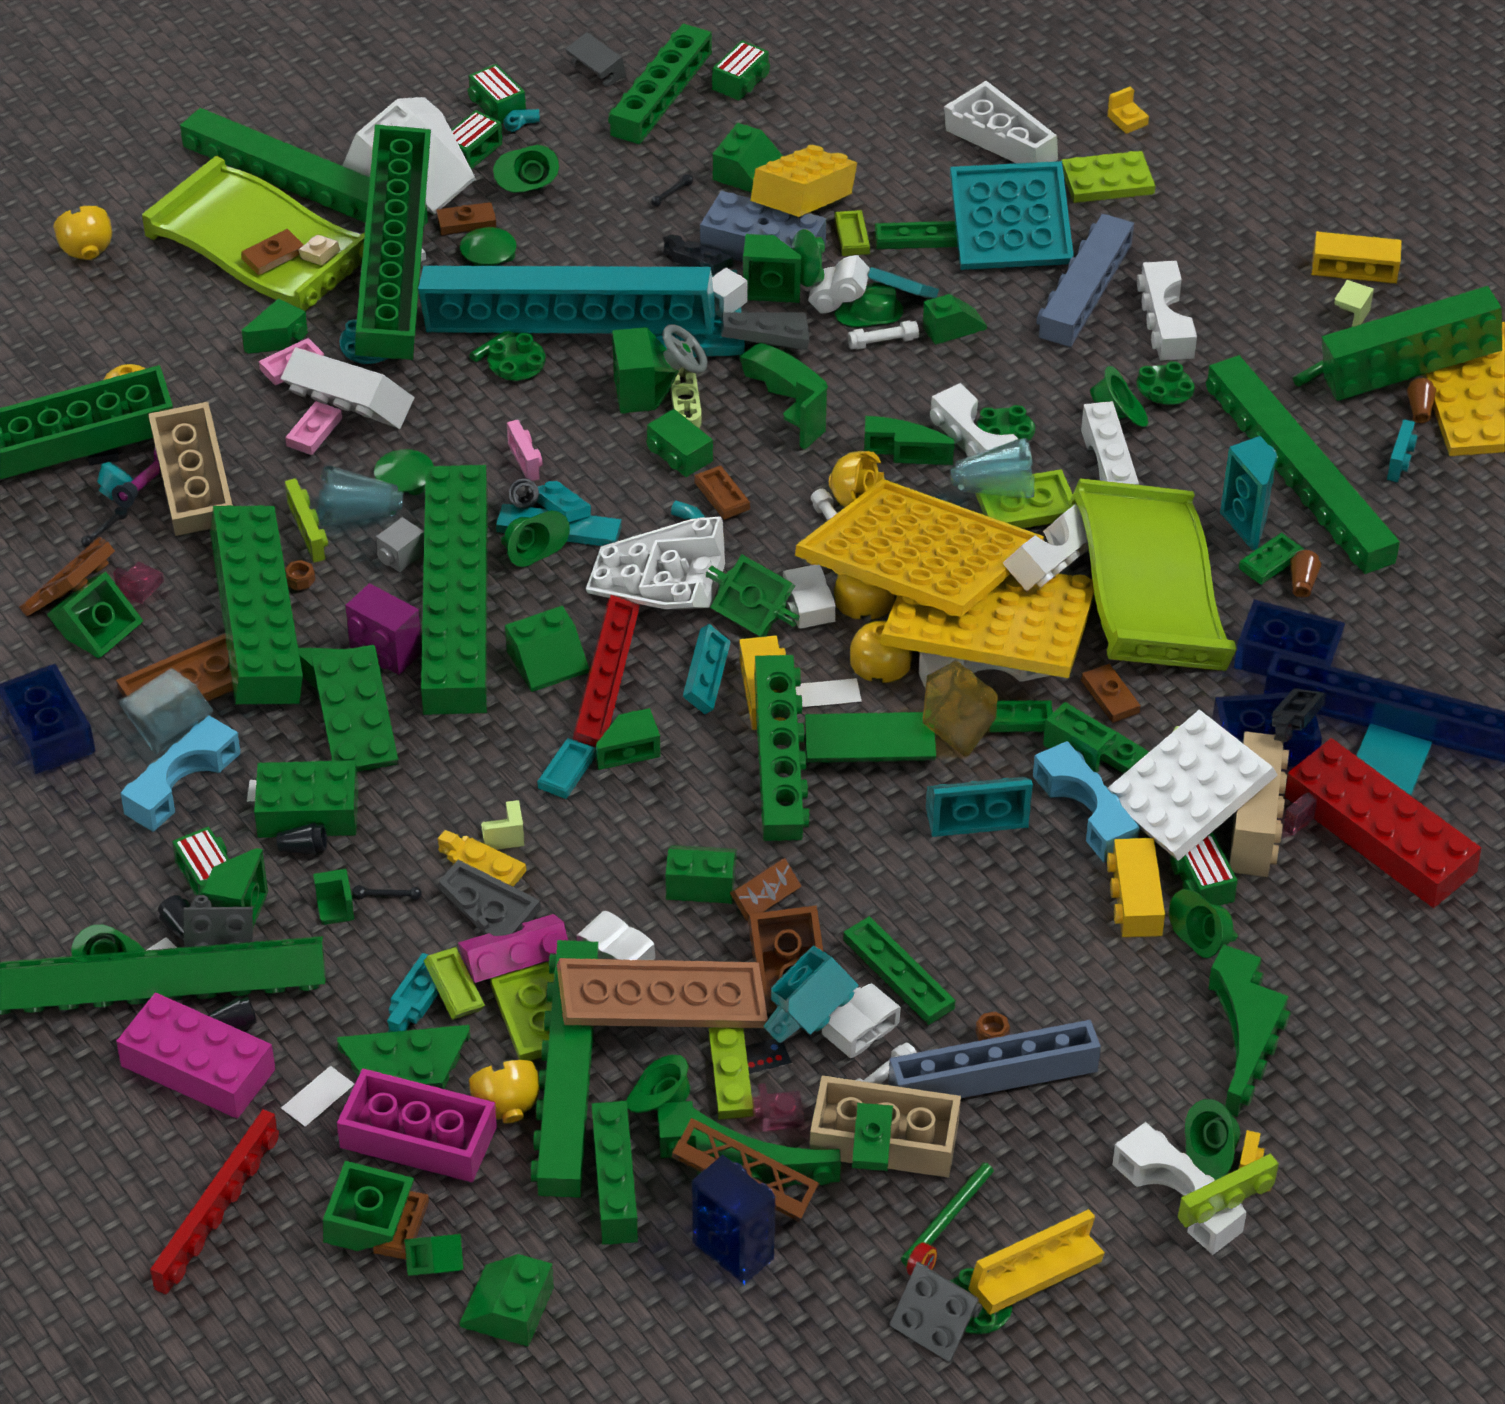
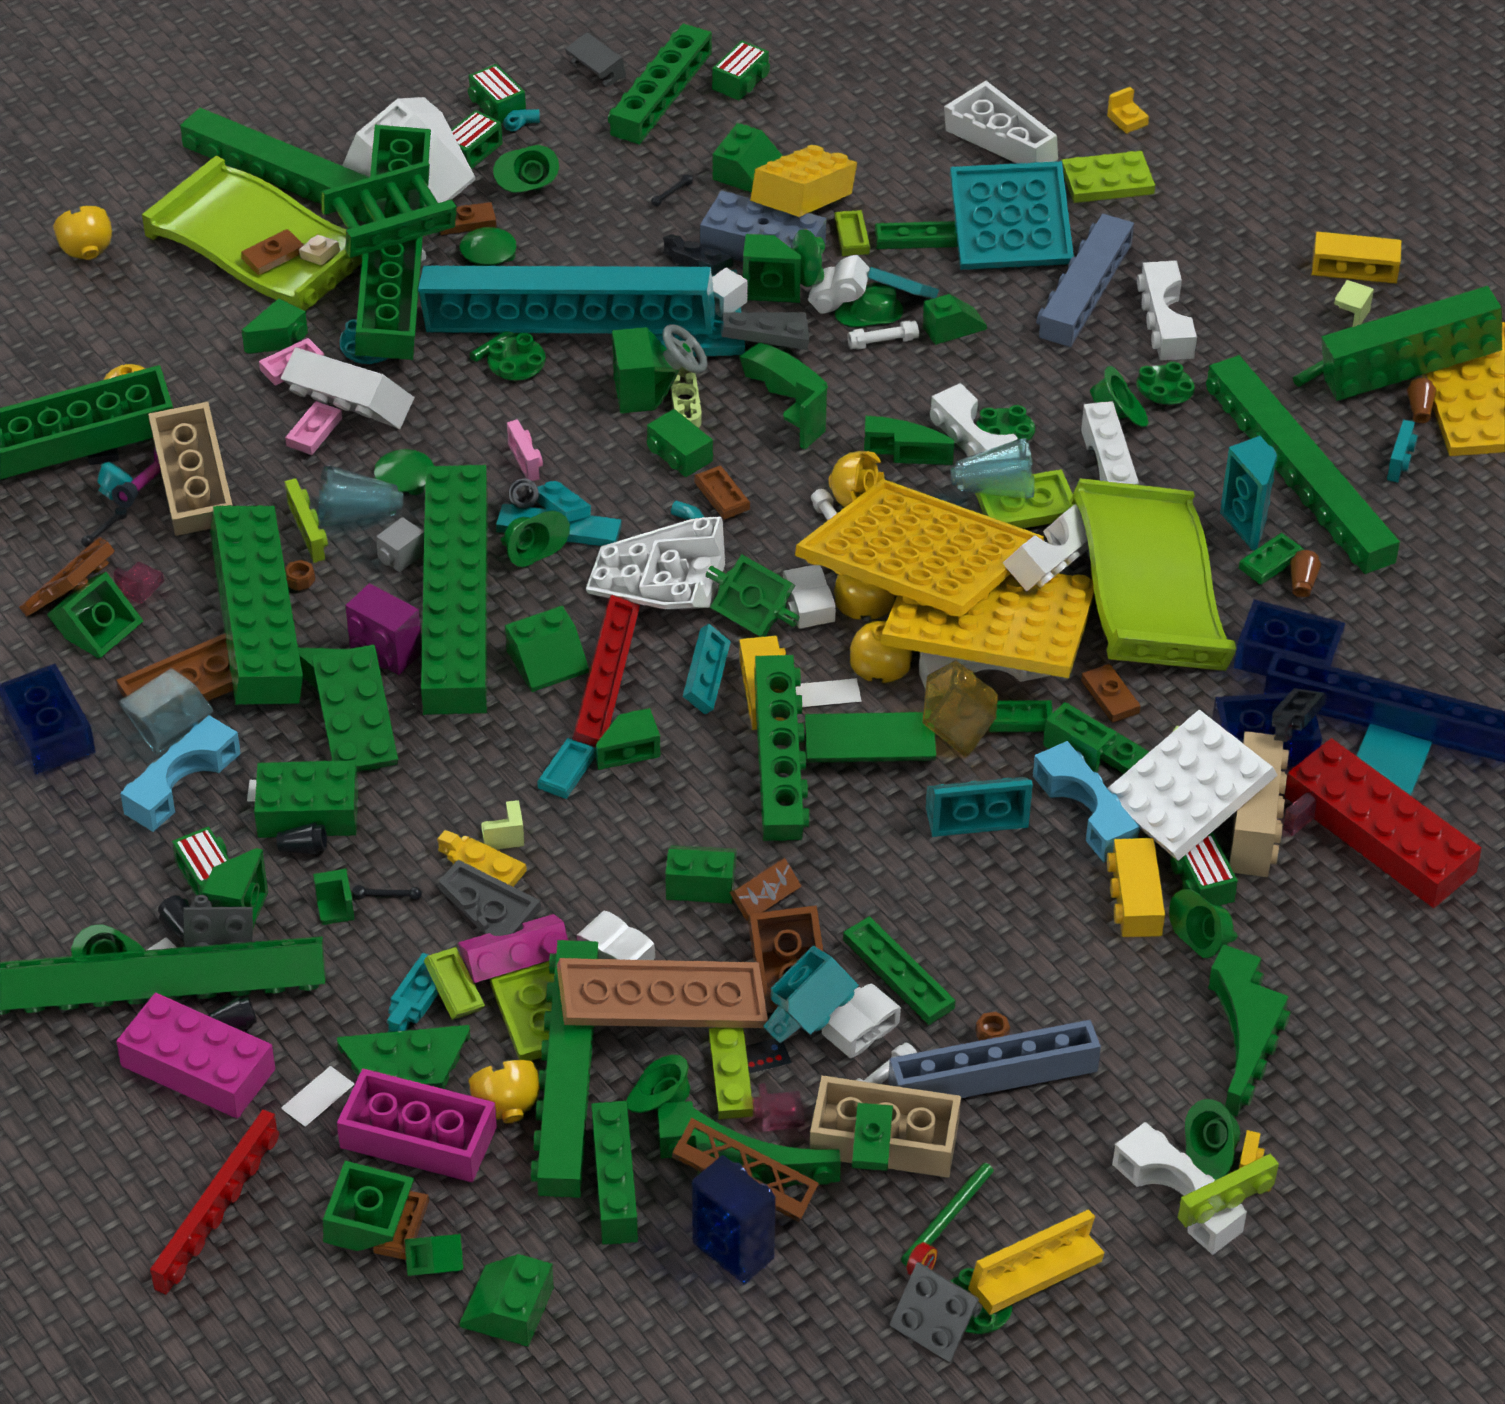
none -> green fence [322,161,457,258]

